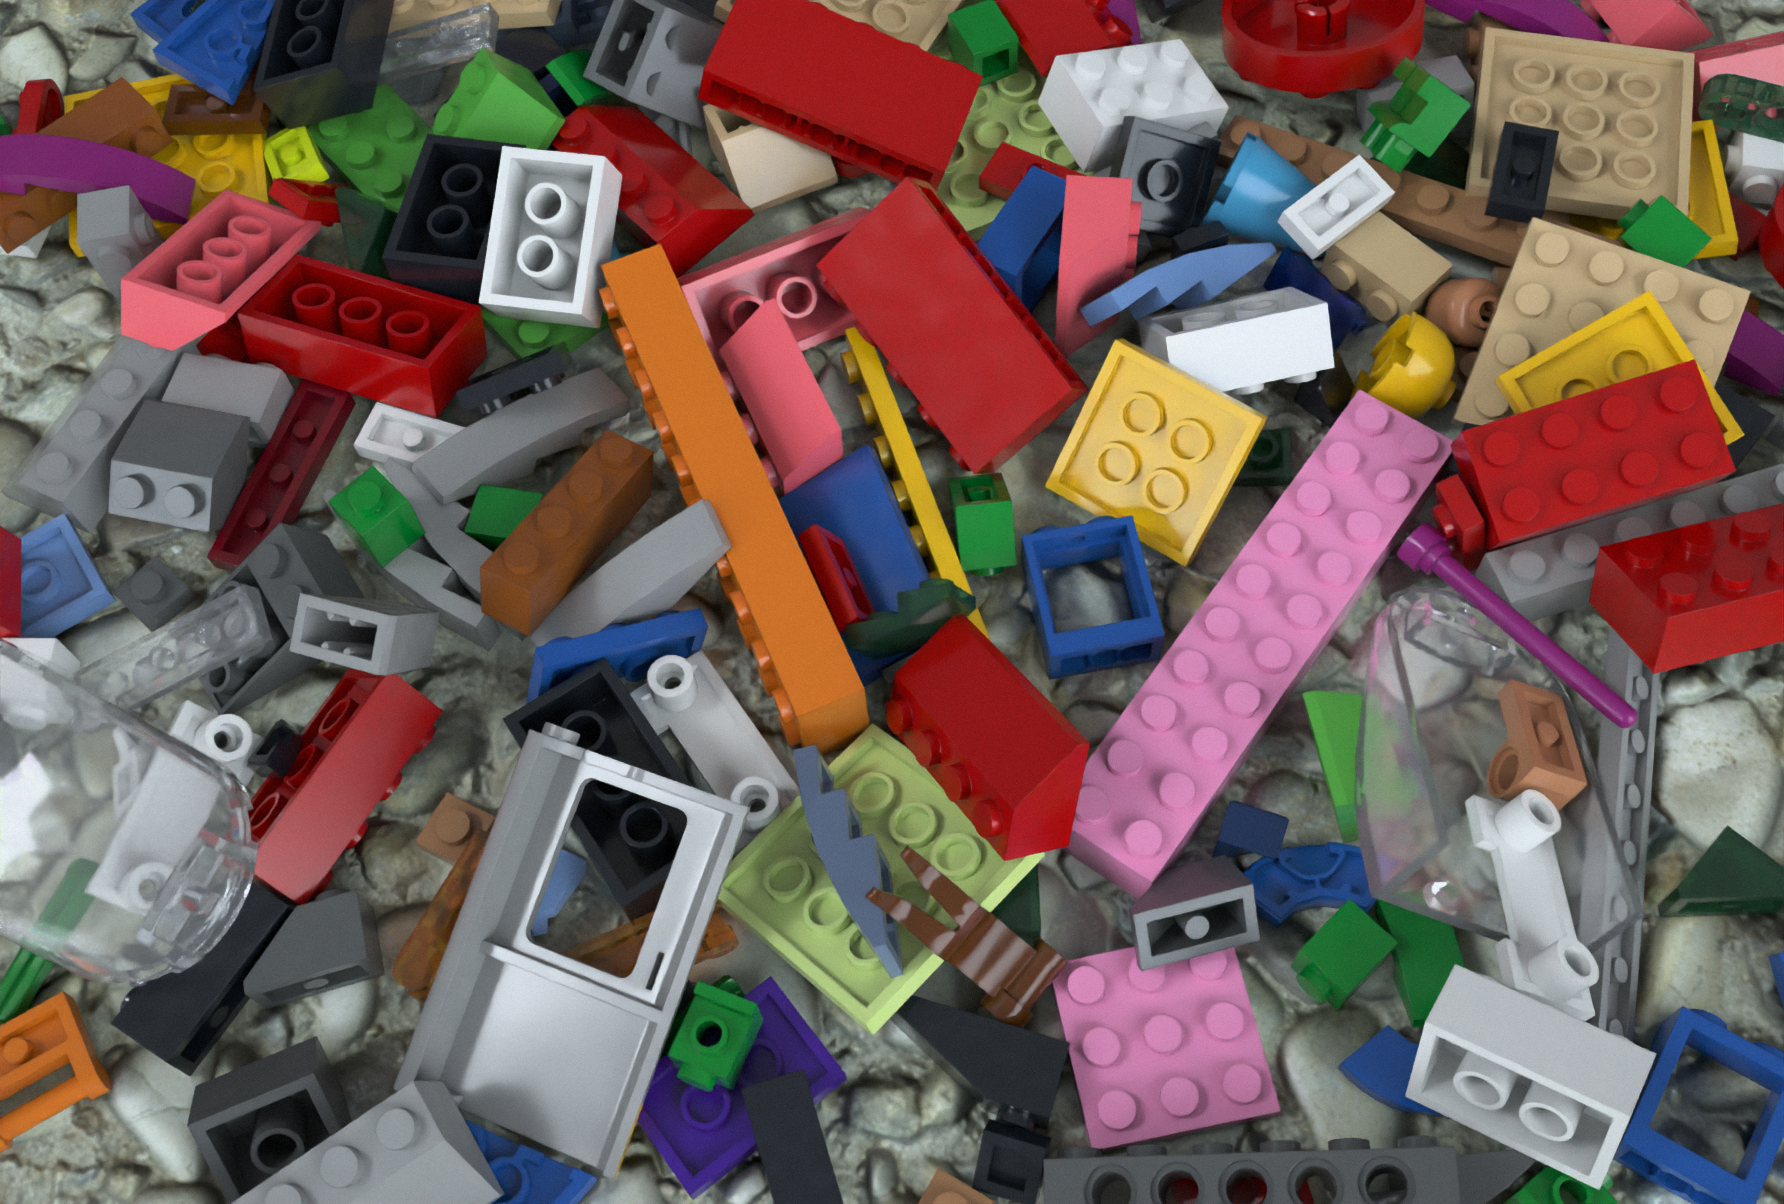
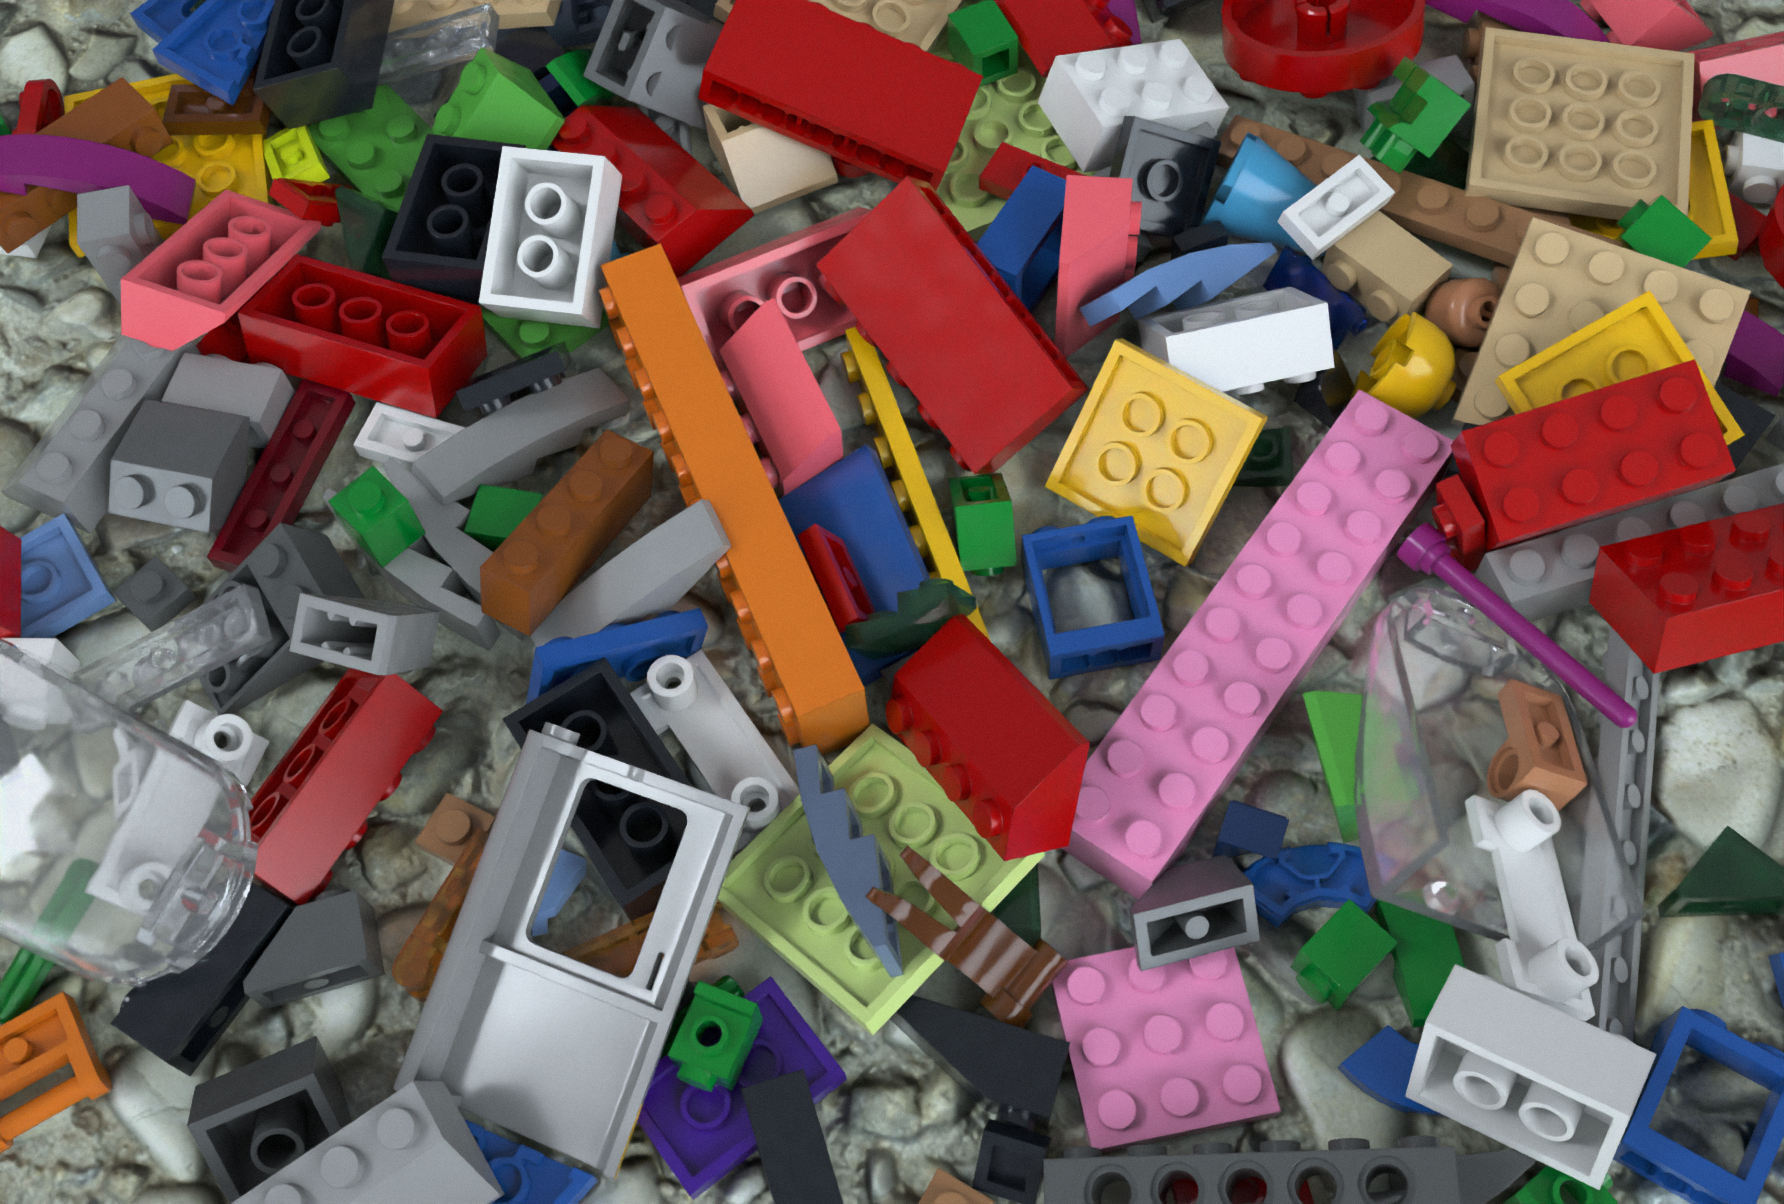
black tile [246,719,302,778] -> none
black plate [1484,121,1559,224] -> none

